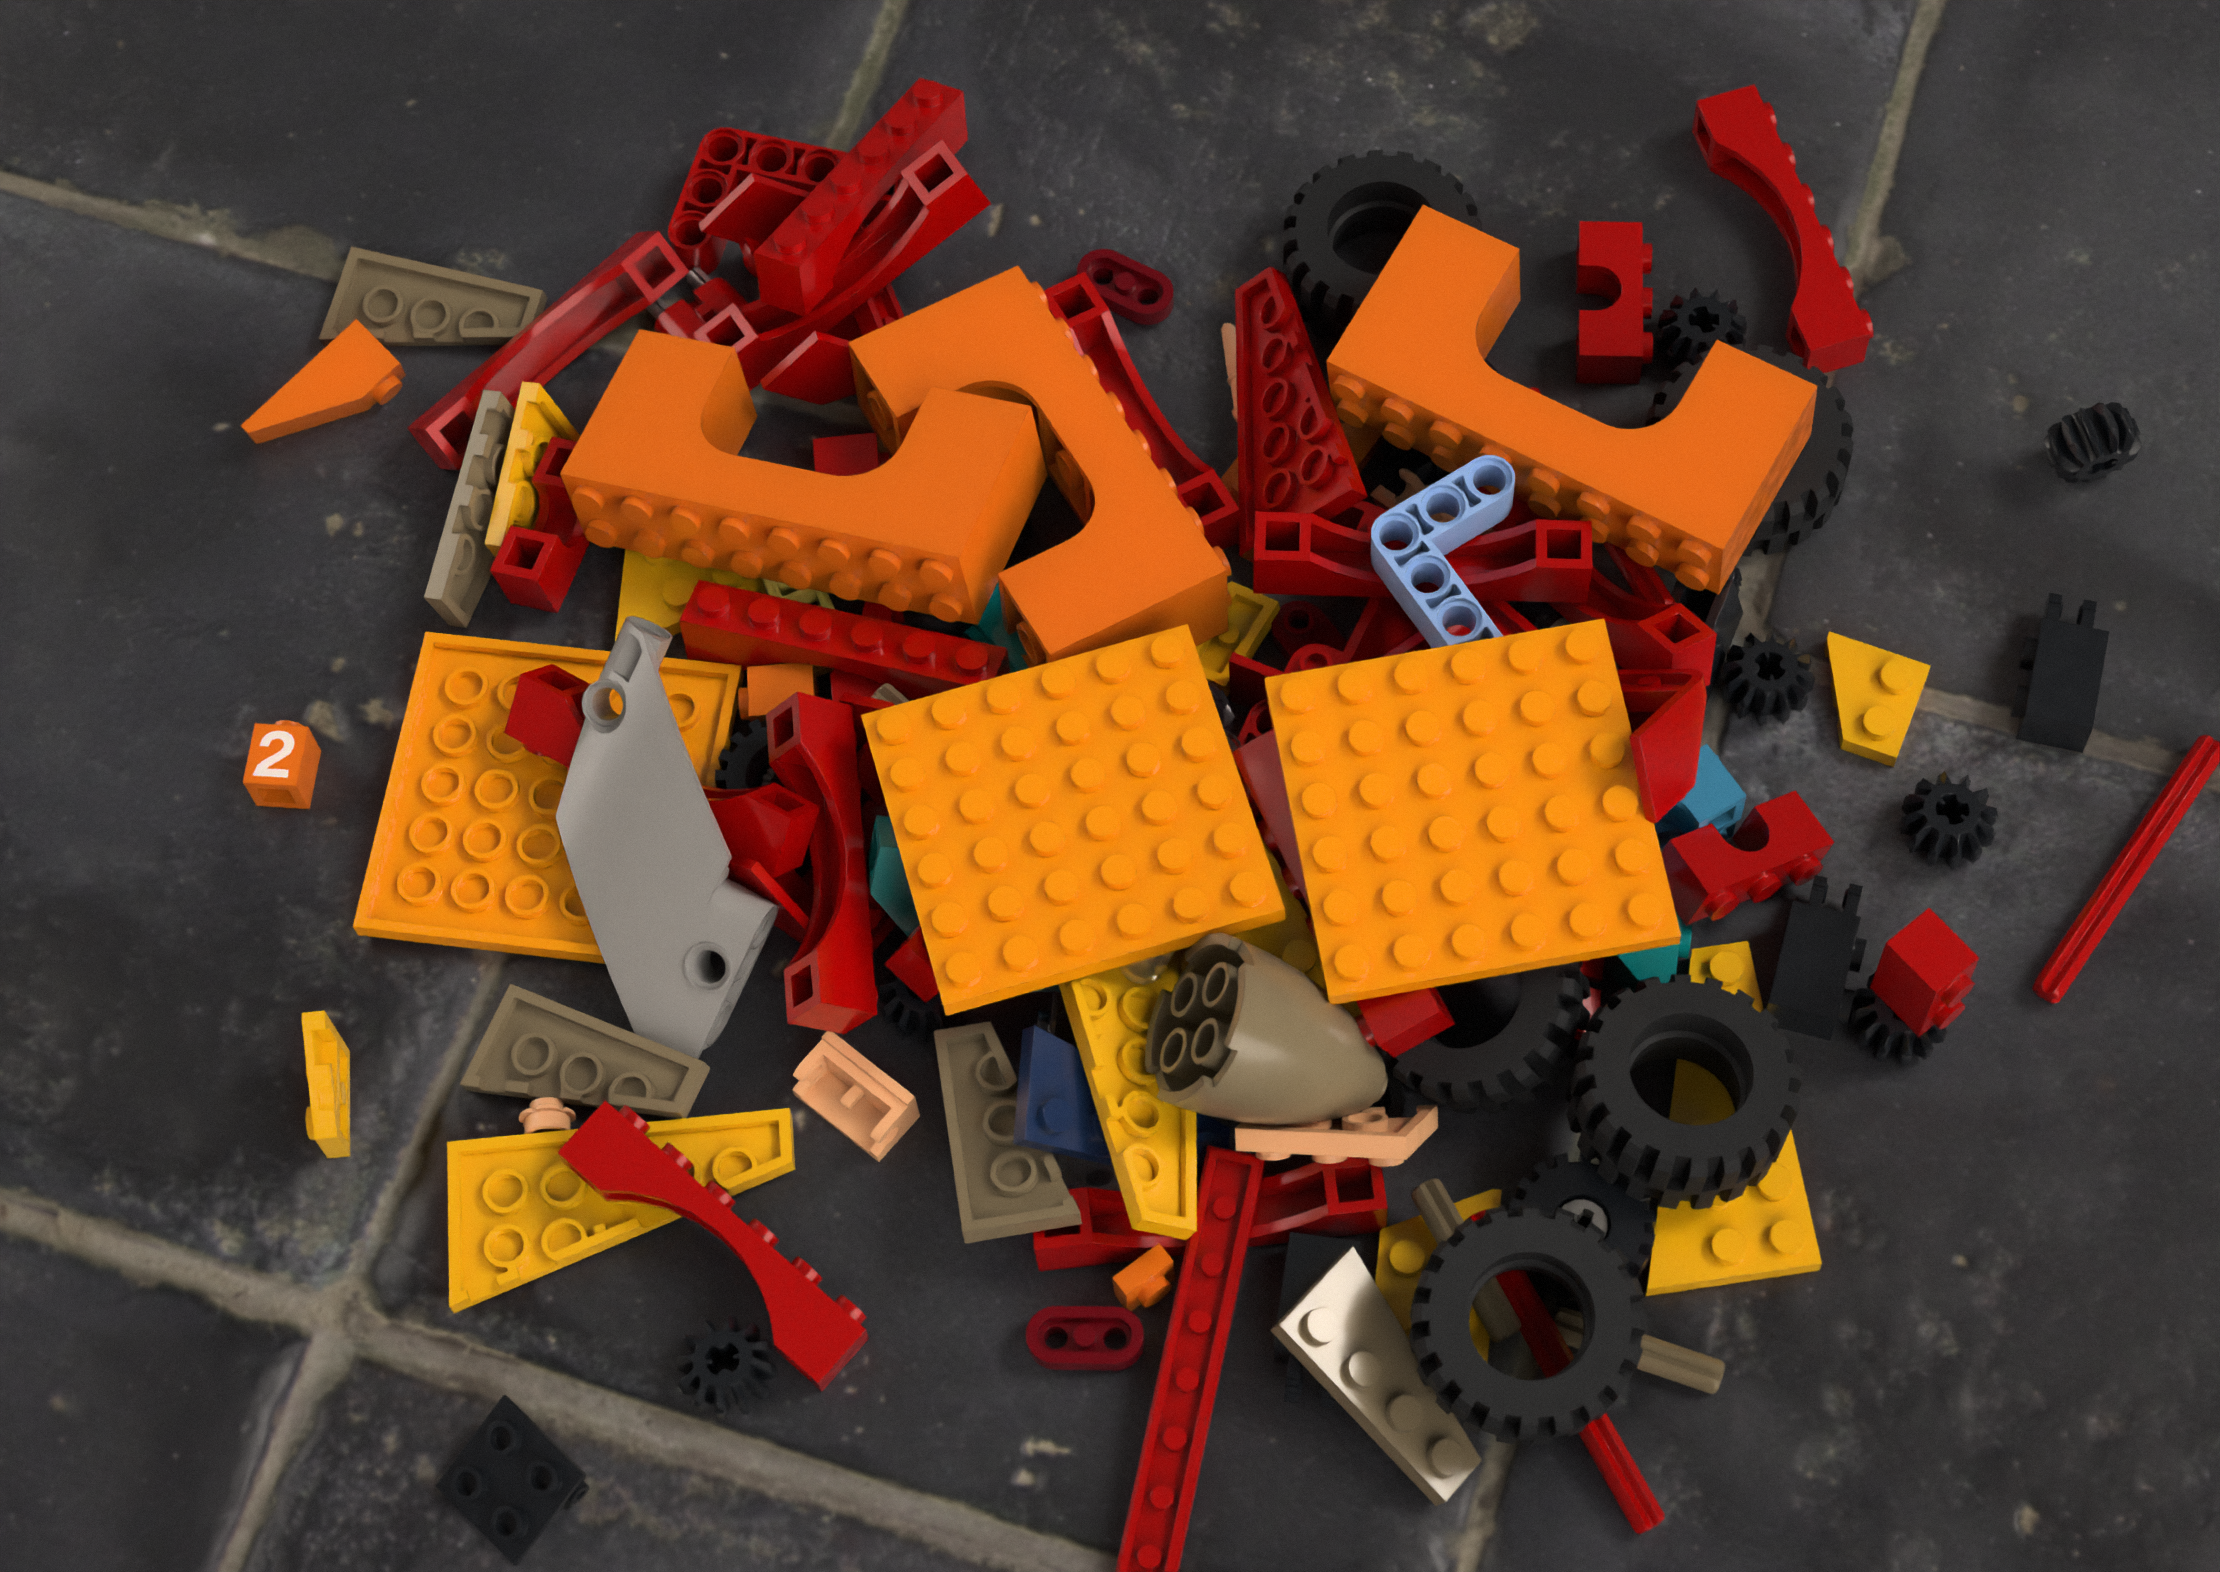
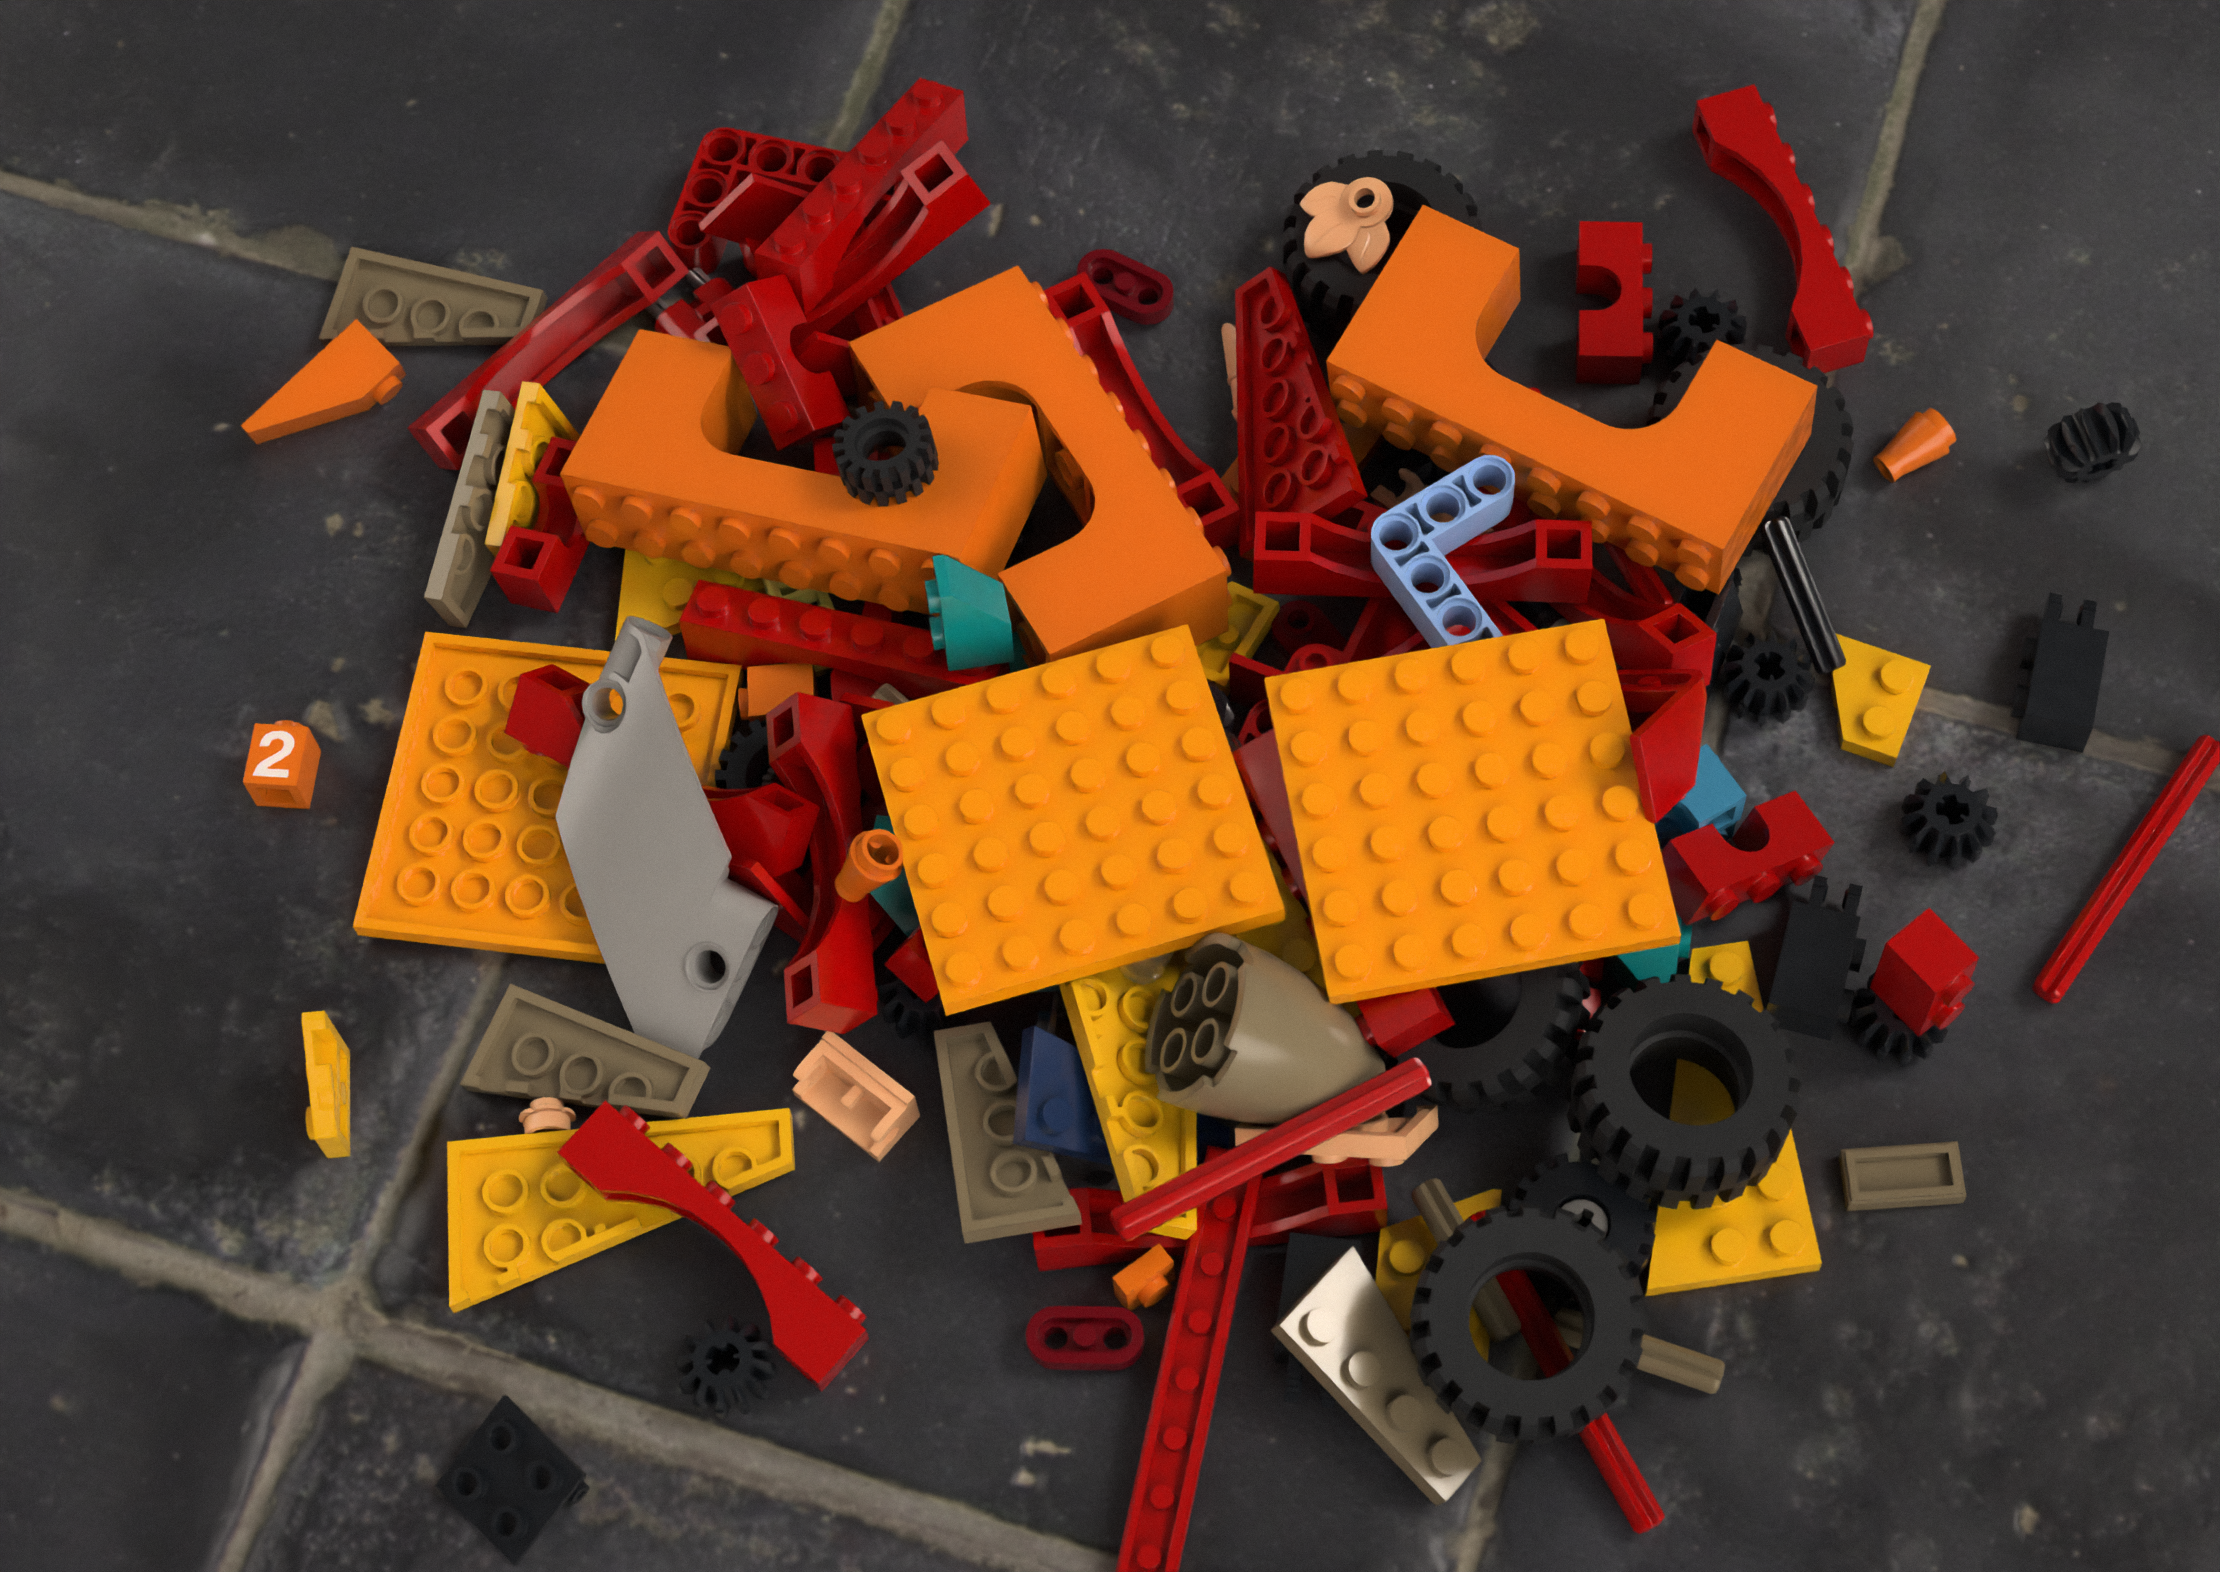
none -> red arch [710,274,852,451]
none -> black tyre [832,401,939,506]
none -> orange cone [835,829,903,902]
none -> teal slope [925,554,1015,671]
none -> red axle [1110,1058,1432,1241]
none -> light nougat plate [1300,177,1393,274]
none -> black axle [1759,516,1846,674]
none -> dark tan tile [1838,1141,1967,1211]
none -> orange cone [1873,408,1956,483]

